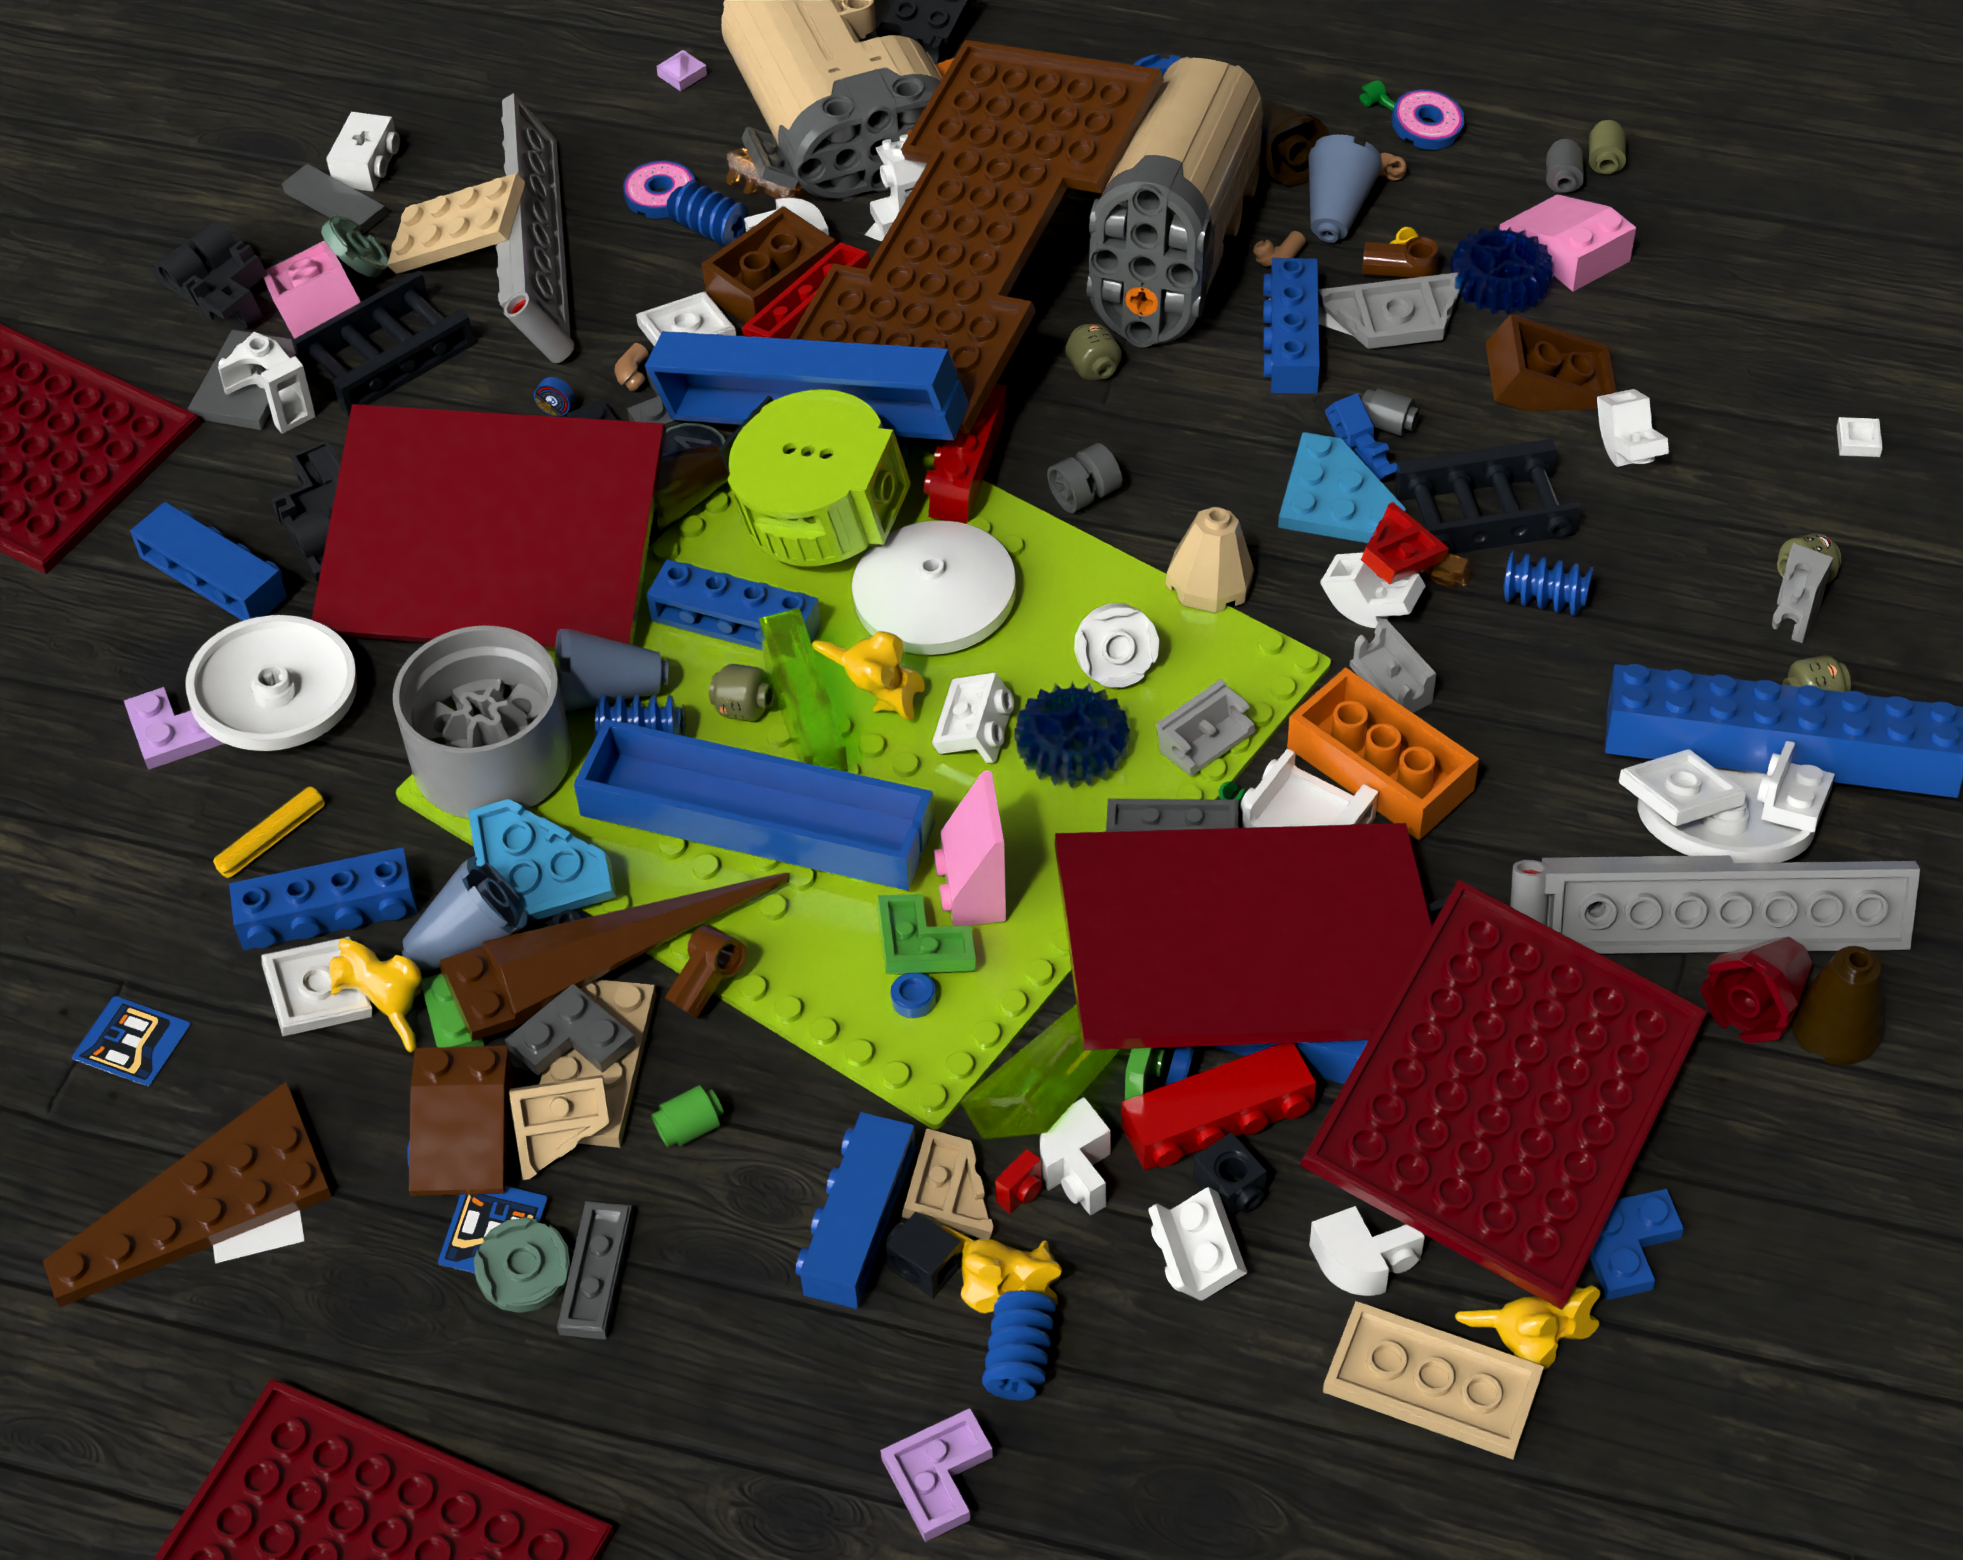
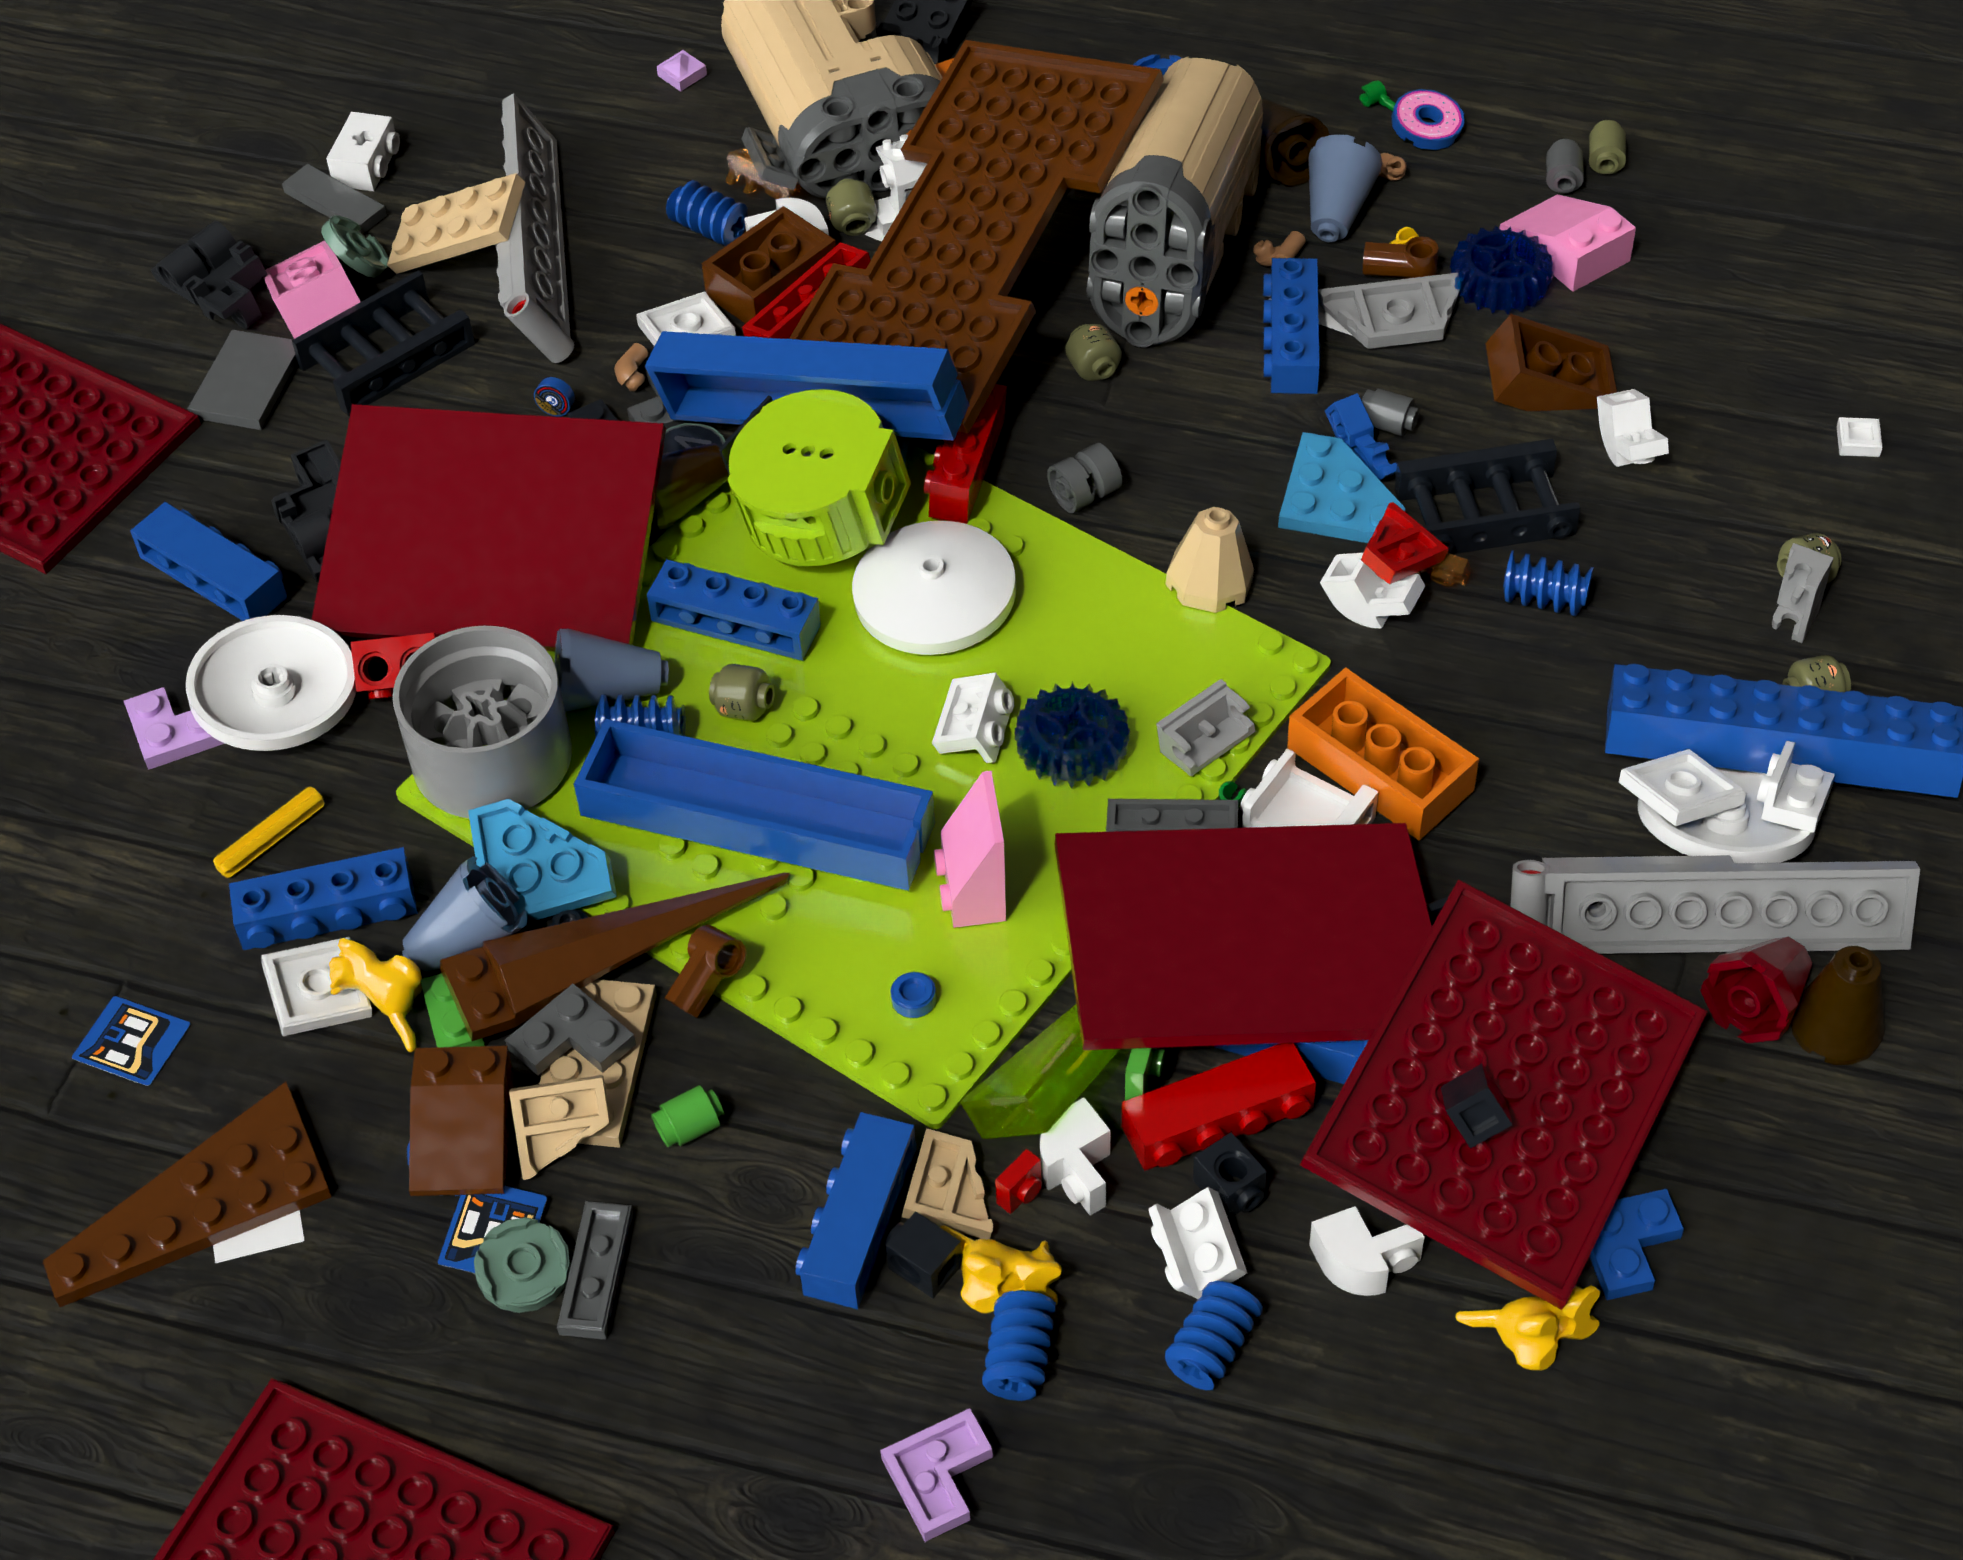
white tile [218,332,315,434] -> none
tile [623,160,695,219] -> none
clear neon green slope [758,608,848,772] -> none
yellow animal [811,631,925,721] -> none
bright green plate [877,894,976,974] -> none
white tile [1074,603,1159,687] -> none
blue tile [1165,1046,1194,1086] -> none
tan plate [1323,1301,1544,1460] -> none
light grey hinge [1349,619,1436,713] -> none
none -> red brick [350,632,439,699]
none -> olive head [826,179,877,236]
none -> blue piece [1165,1281,1263,1390]
none -> black panel [1441,1064,1513,1148]

